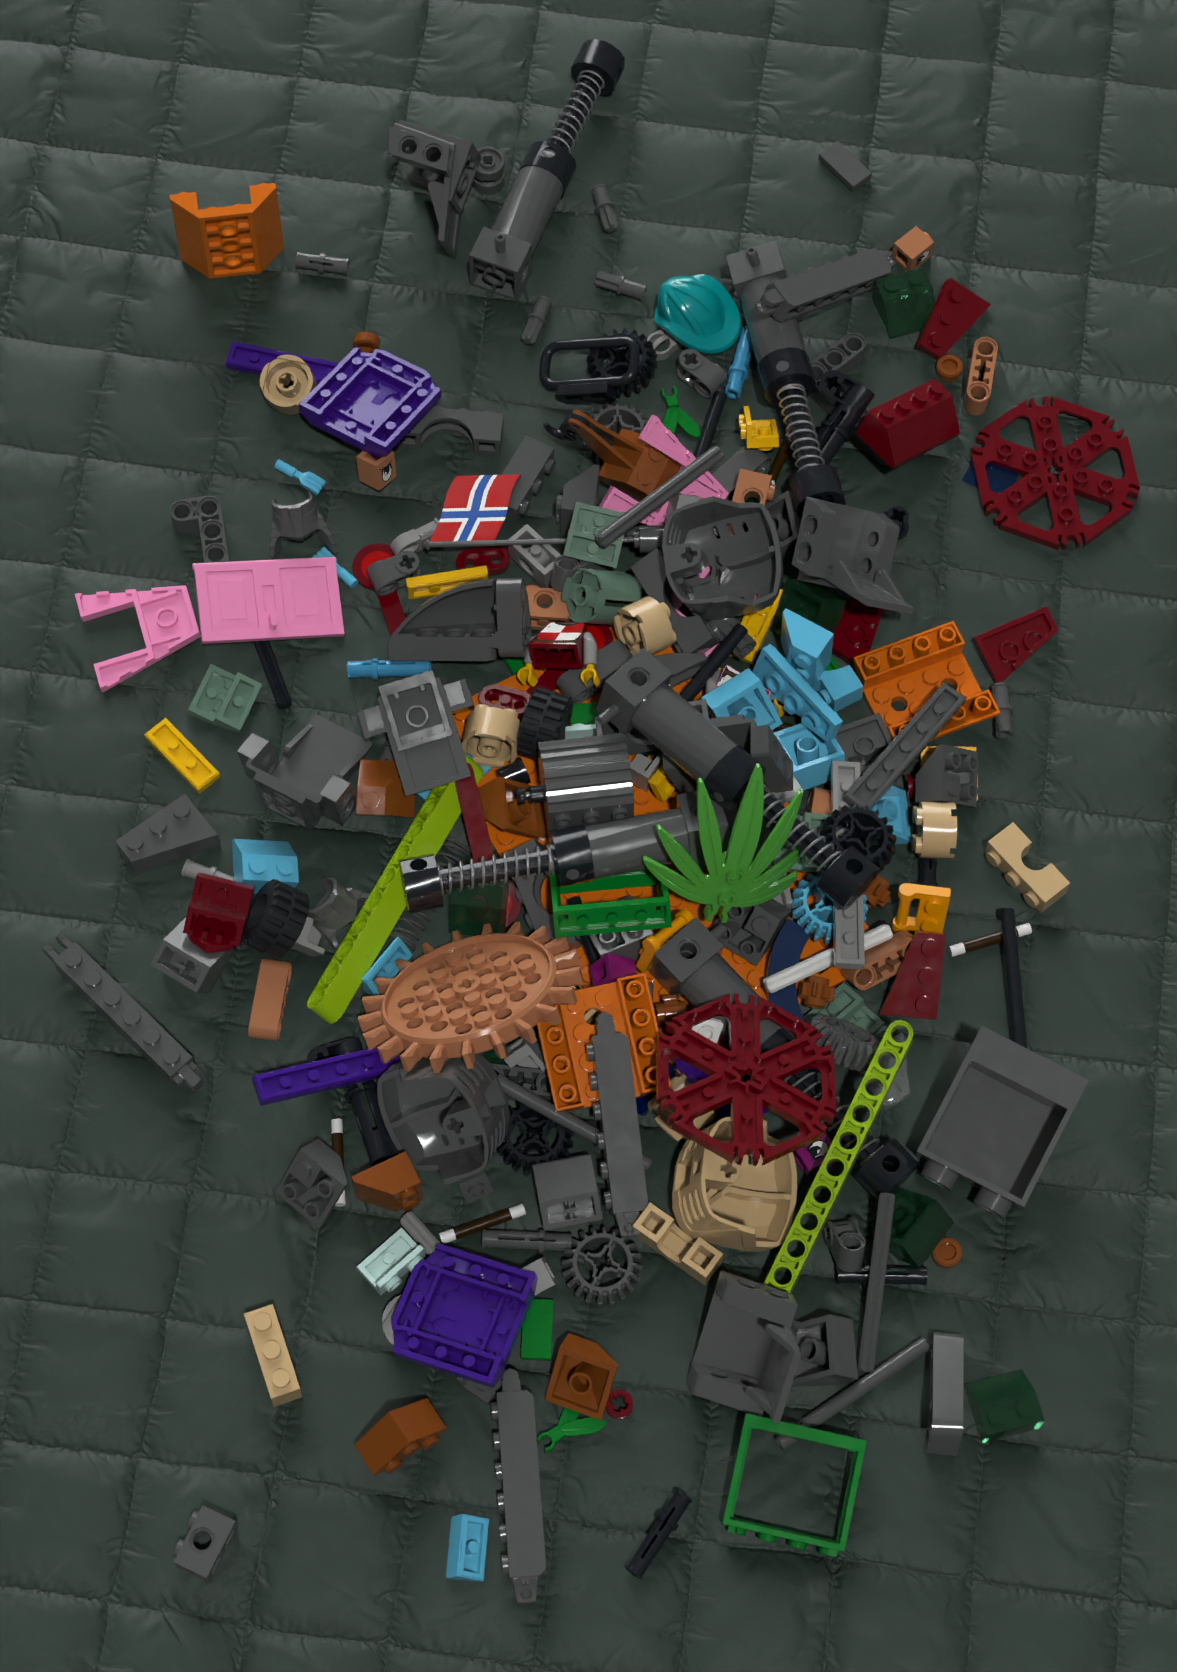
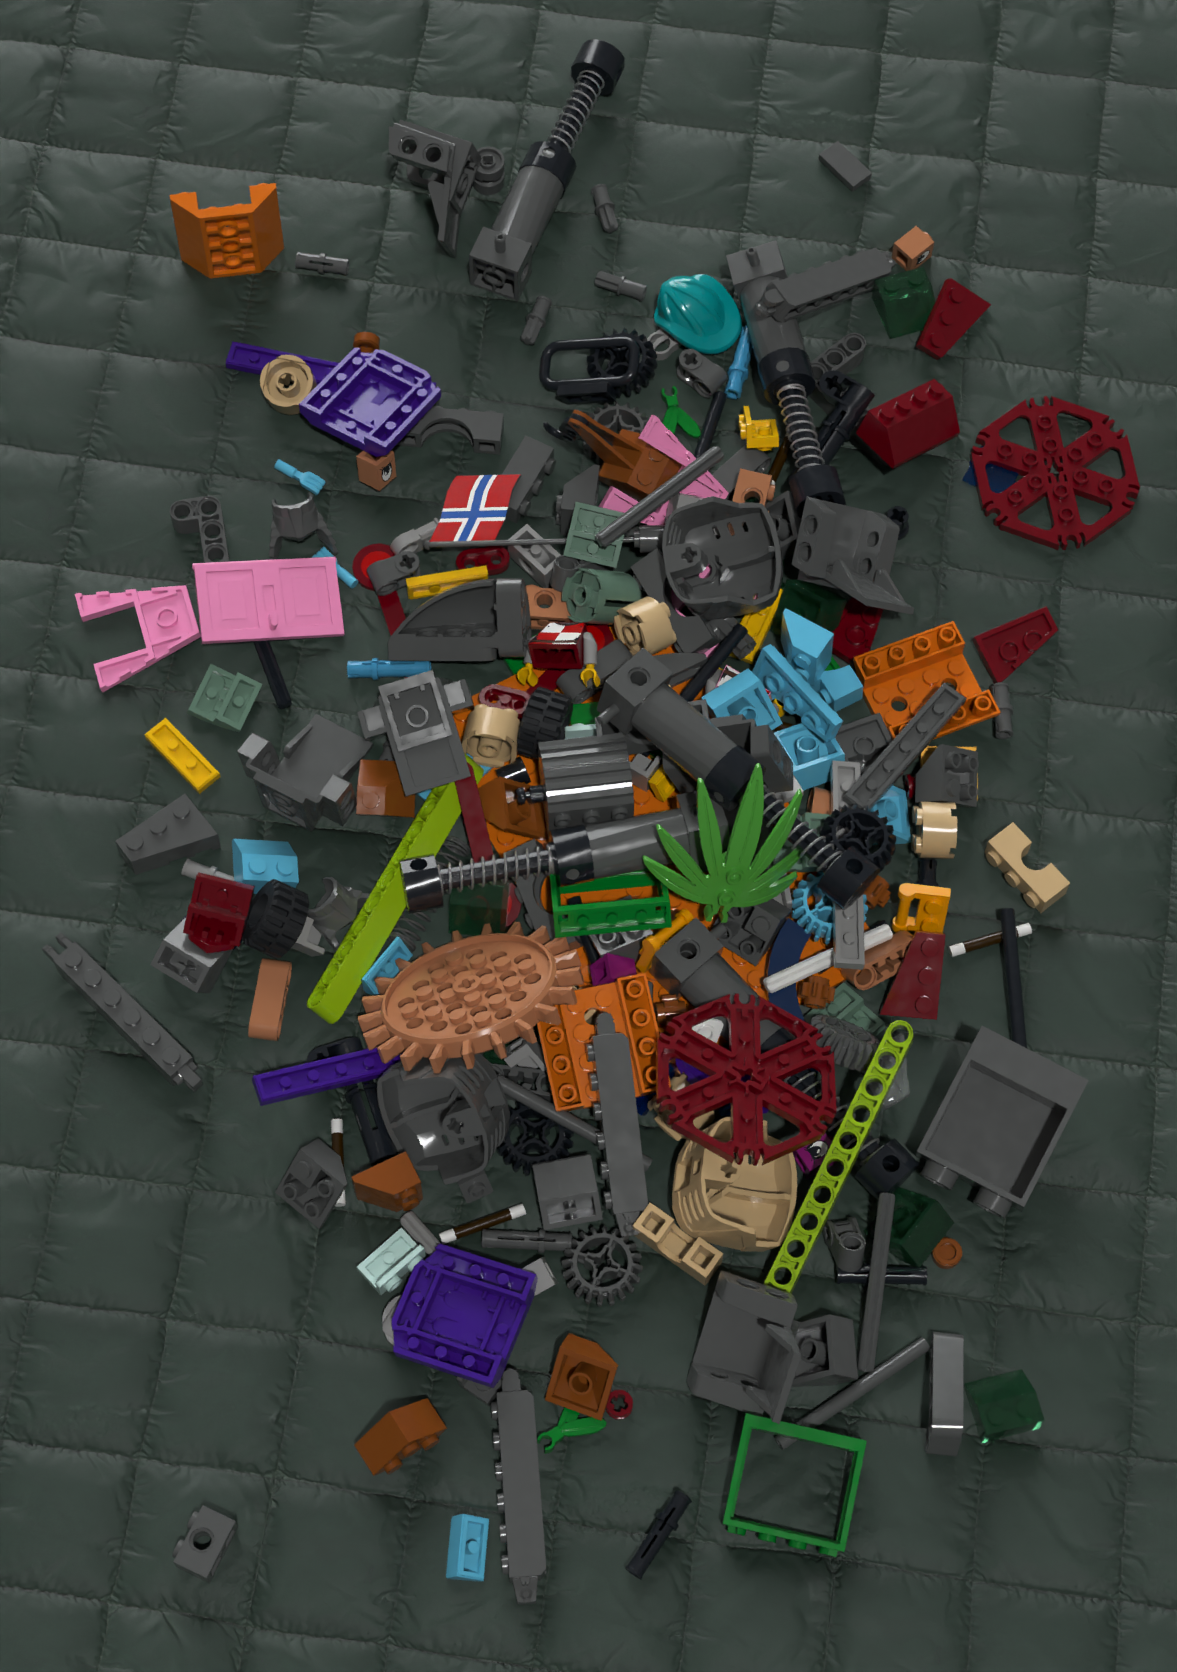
tan arch [244,1304,303,1407] -> none
green tile [521,1299,554,1361] -> none
dark orange tile [936,355,963,382] -> none
nougat beam [964,337,998,415] -> none

